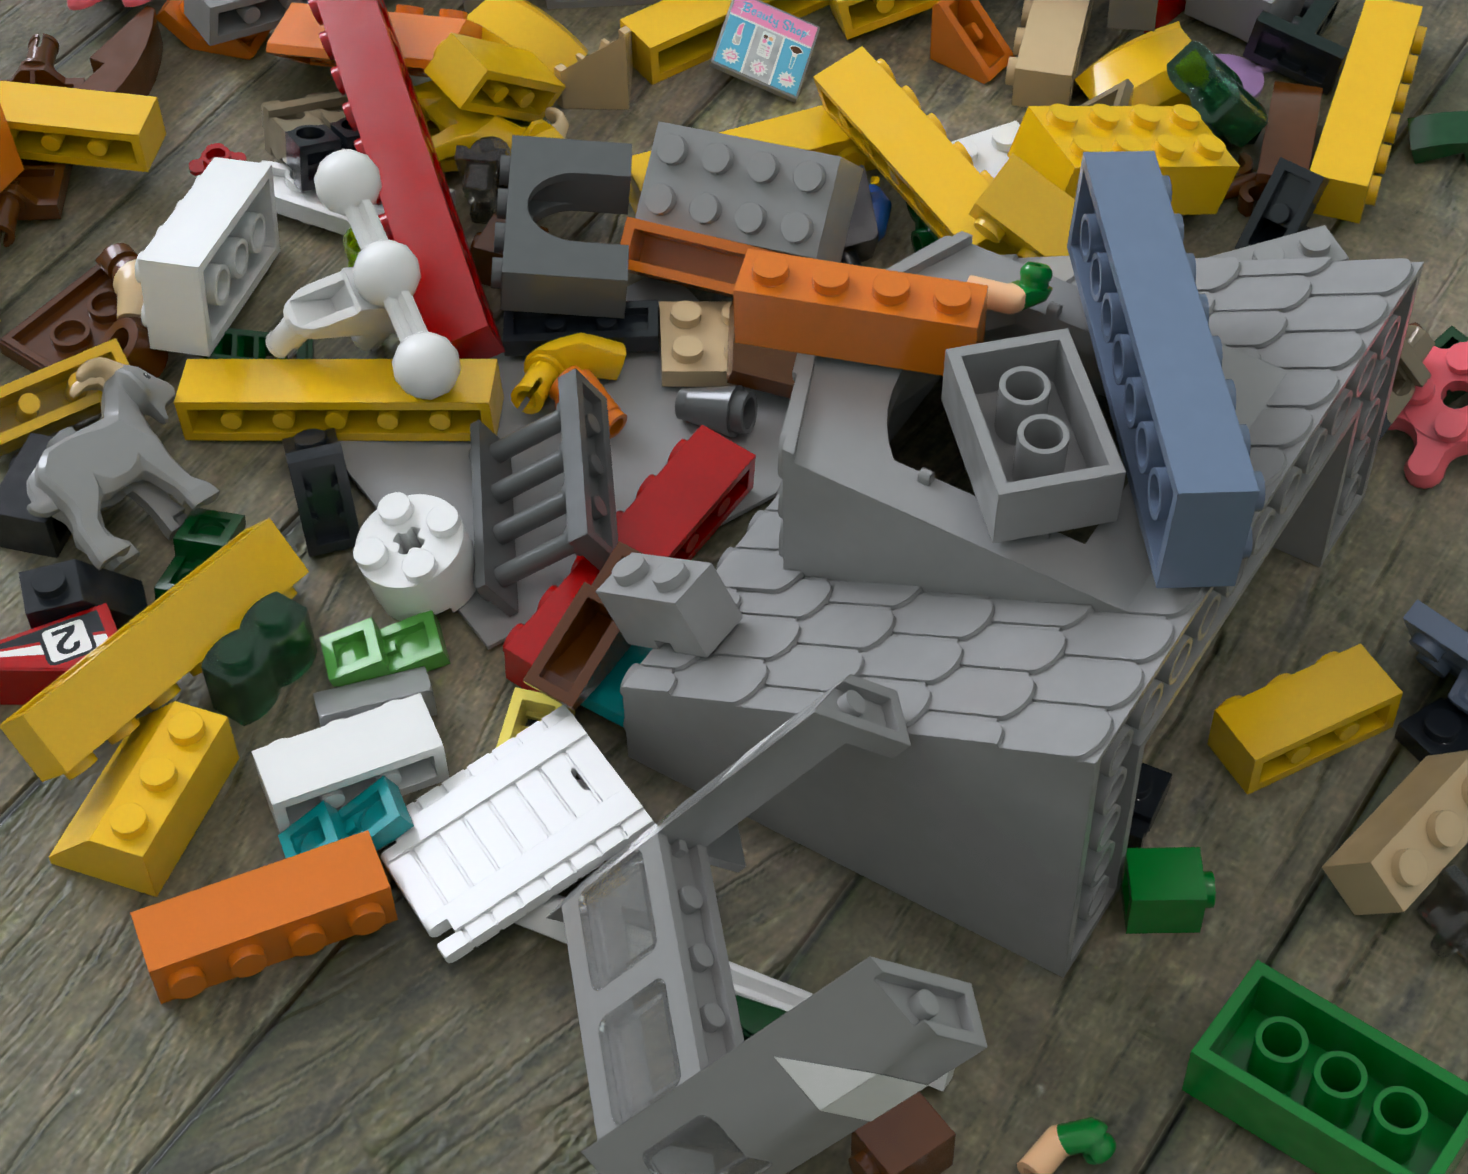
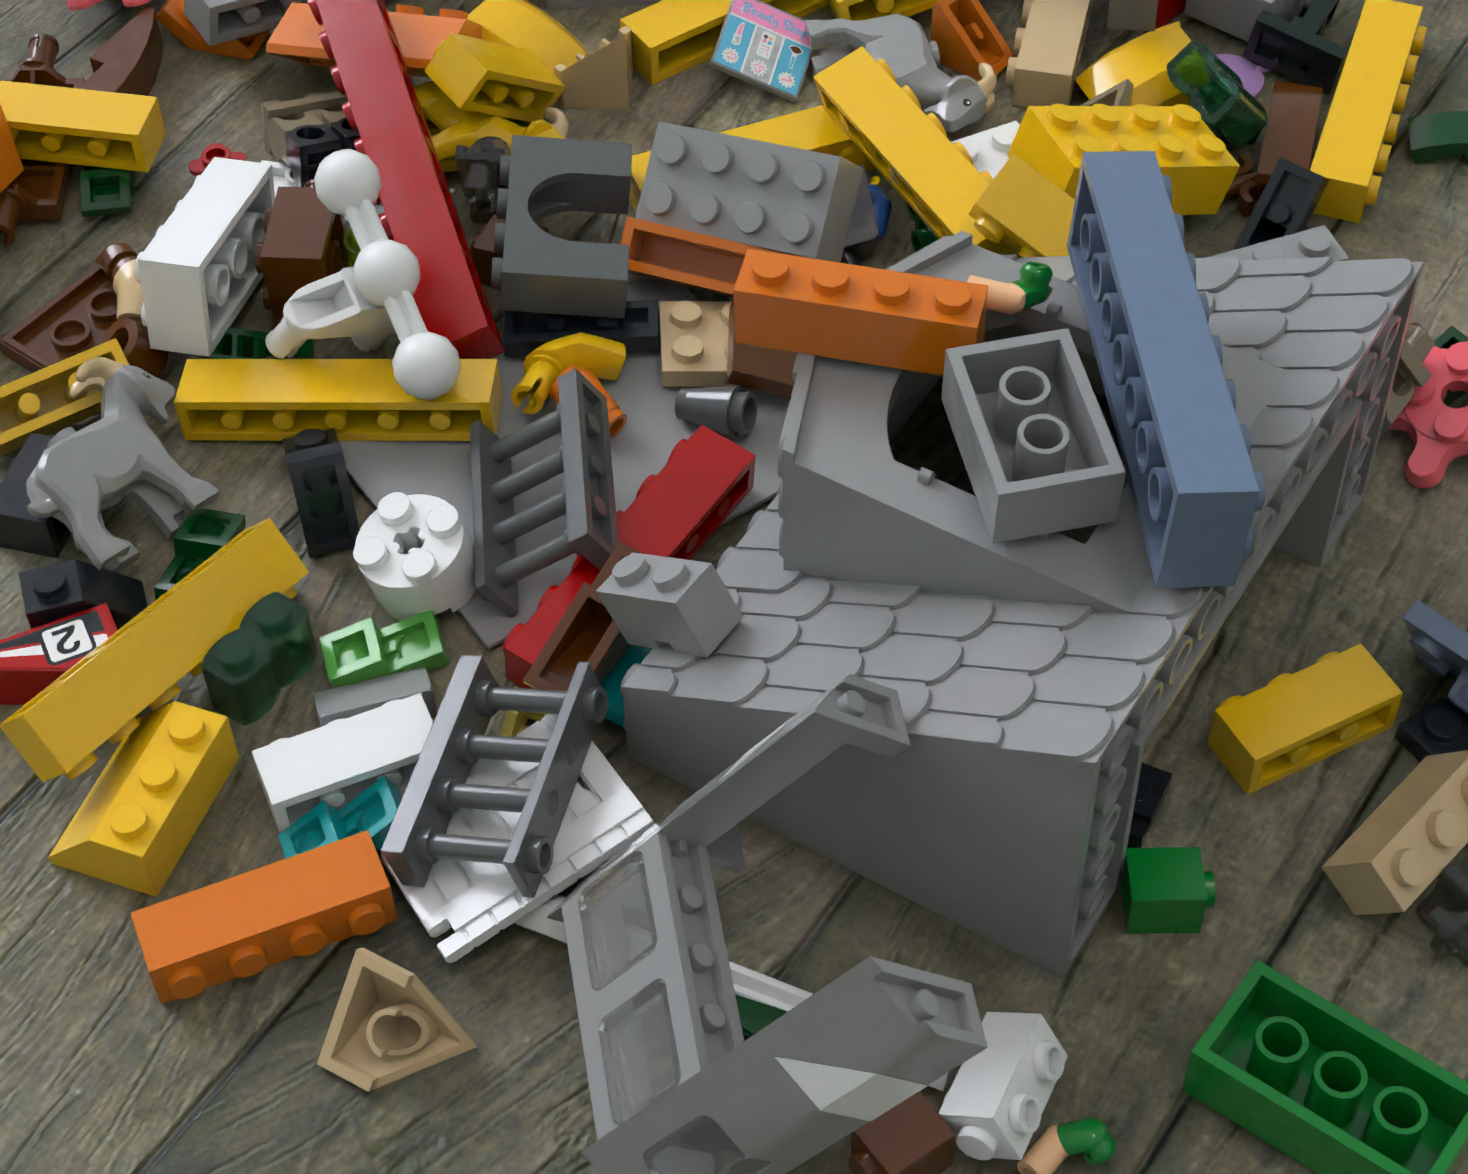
none -> dark green slope [80,165,135,217]
none -> reddish brown brick [254,179,352,327]
none -> tan slope [317,947,478,1092]
none -> dark grey fence [381,655,608,898]
none -> light grey animal [805,13,997,132]
none -> white brick [938,1012,1068,1161]

